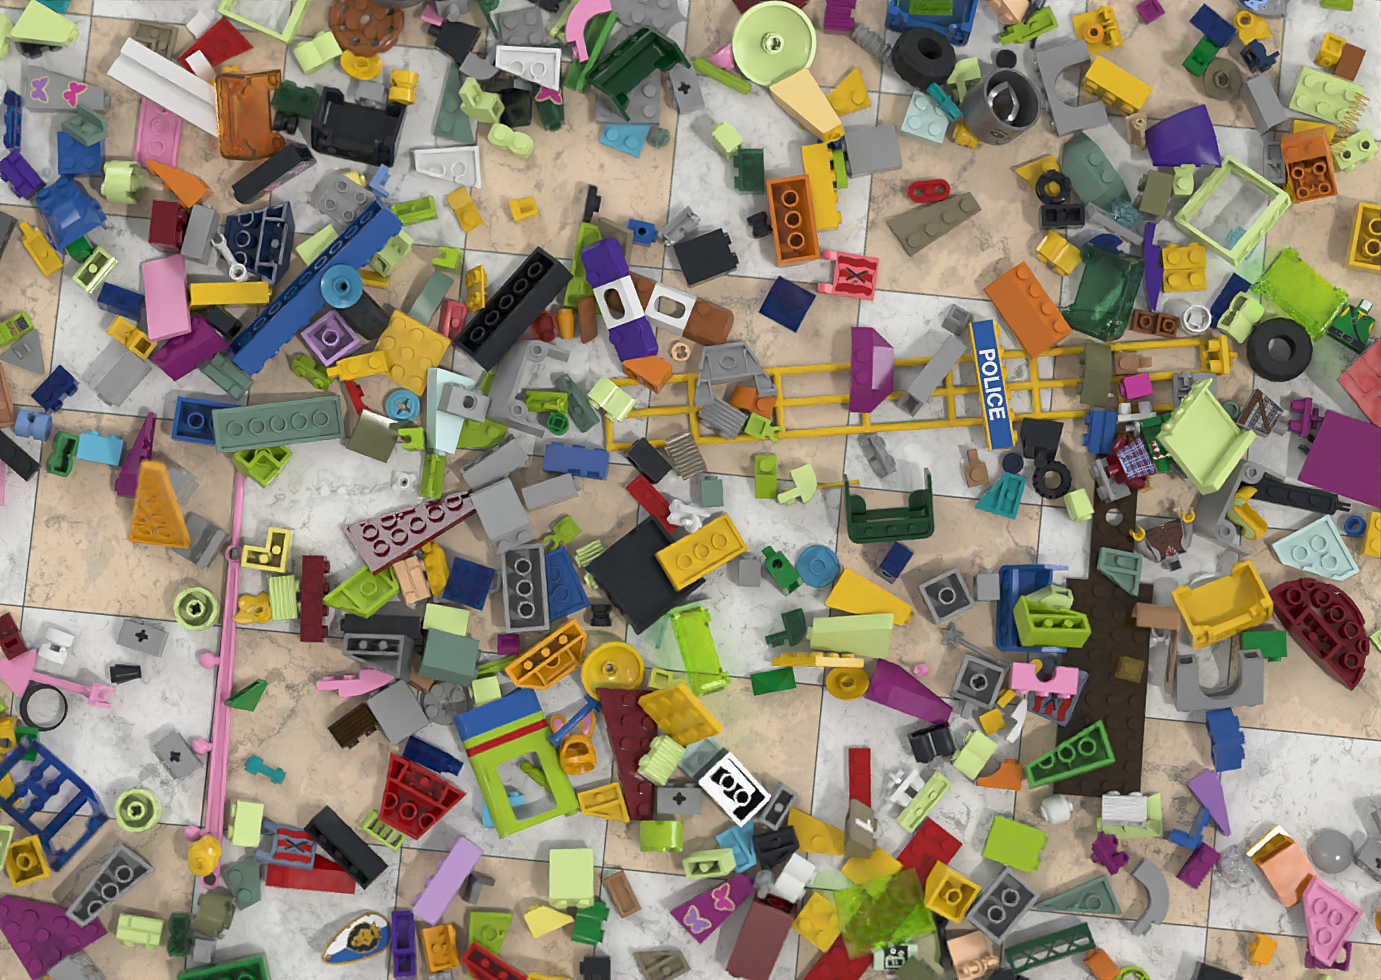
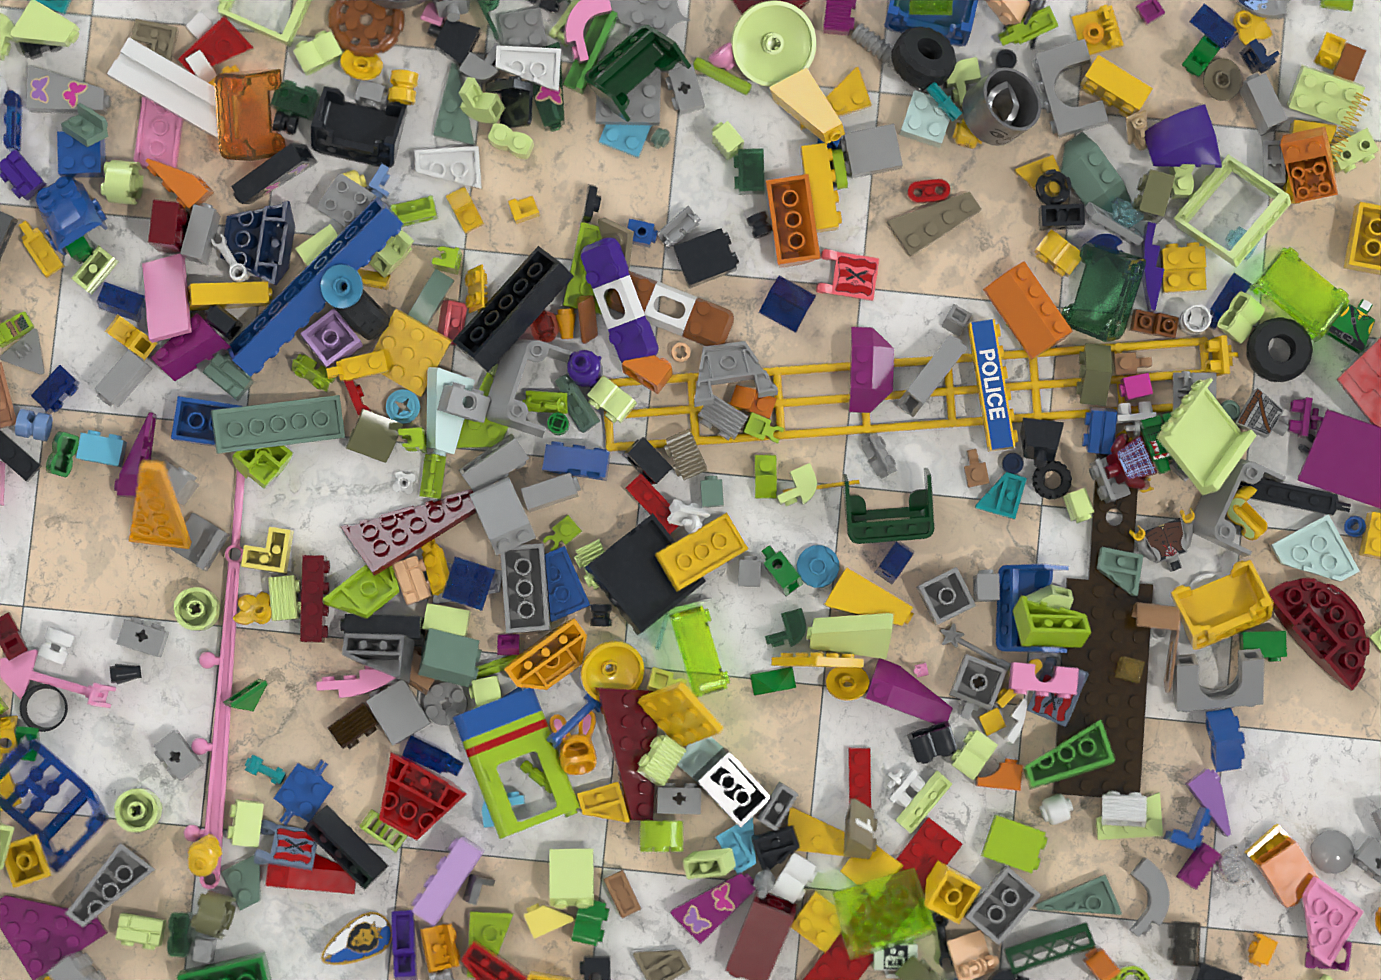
magenta hips [1090,831,1129,875] -> none
none -> blue plate [273,760,334,826]
none -> dark purple piece [567,350,603,388]
none -> clear smoke brick [1167,921,1201,967]

